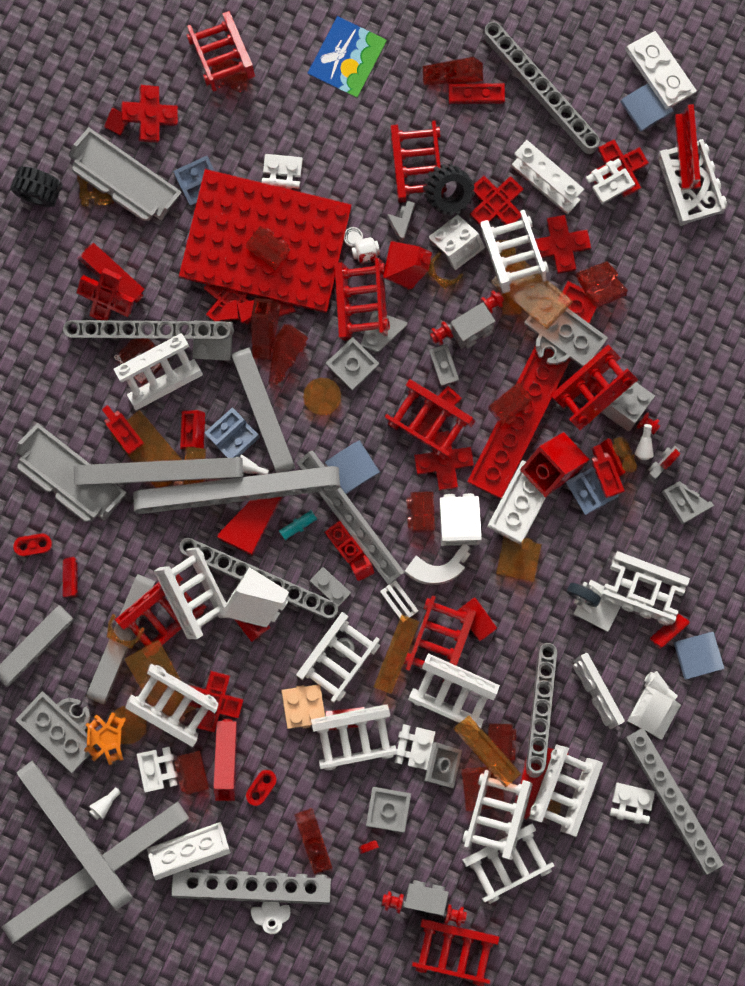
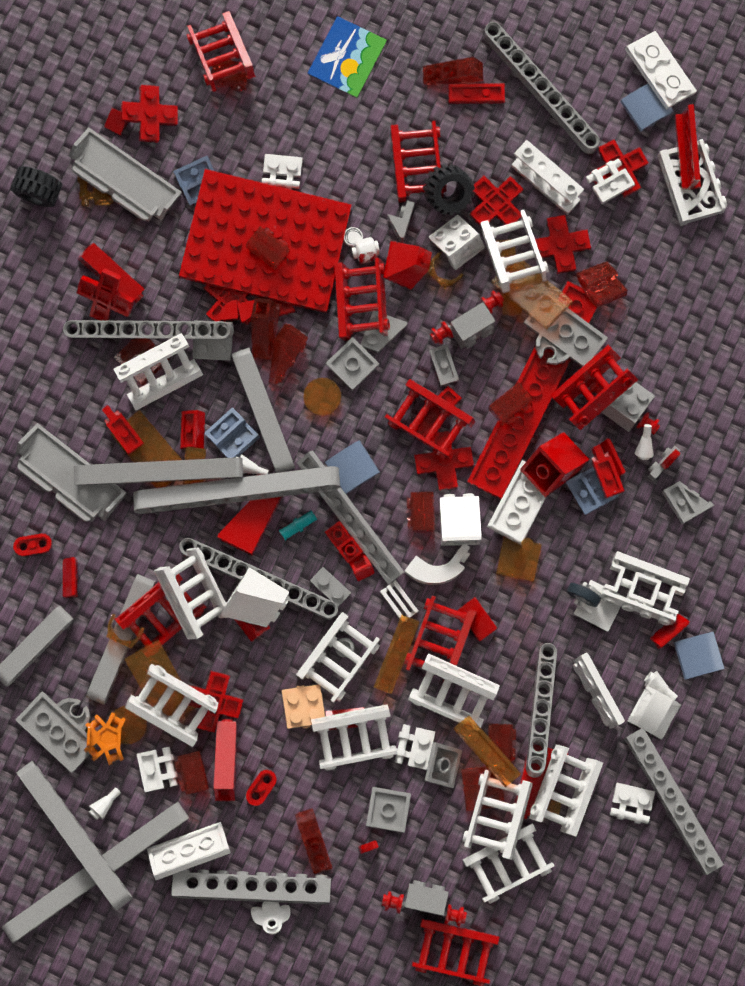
clear orange plate [613,437,637,473] -> none

